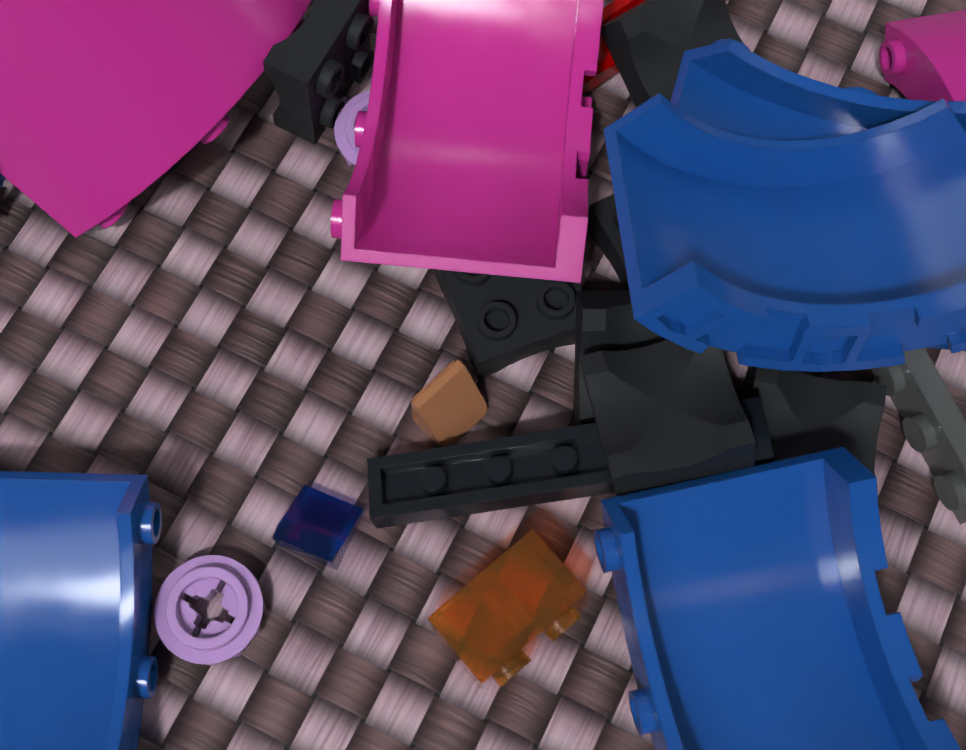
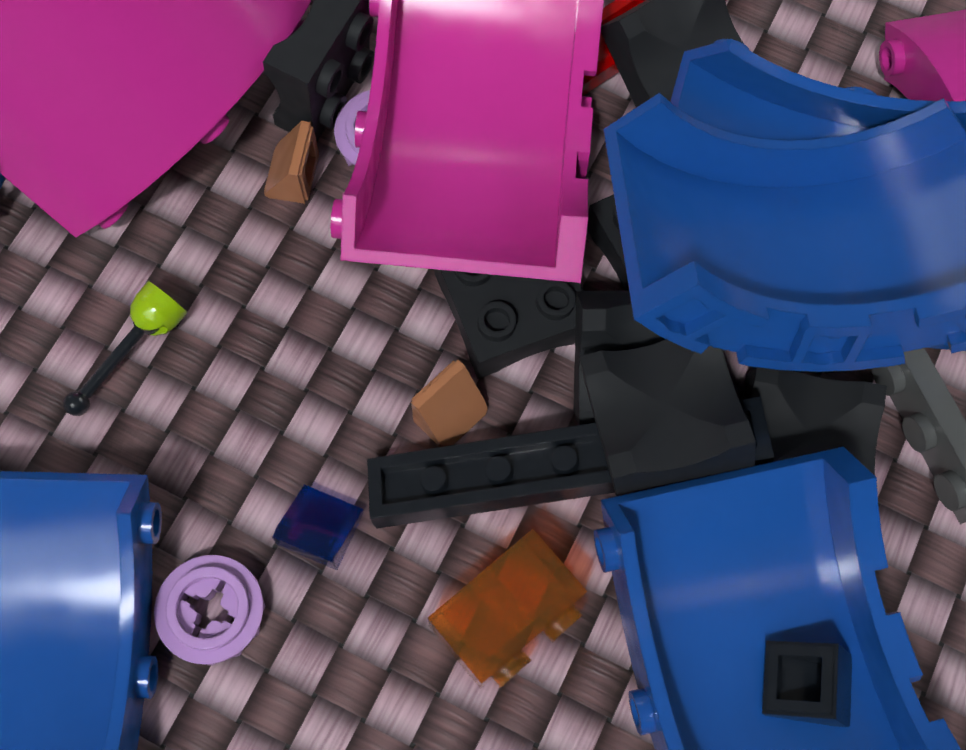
none -> hinge [63,281,187,416]
none -> nougat slope [264,121,319,204]
none -> black slope [762,641,852,727]

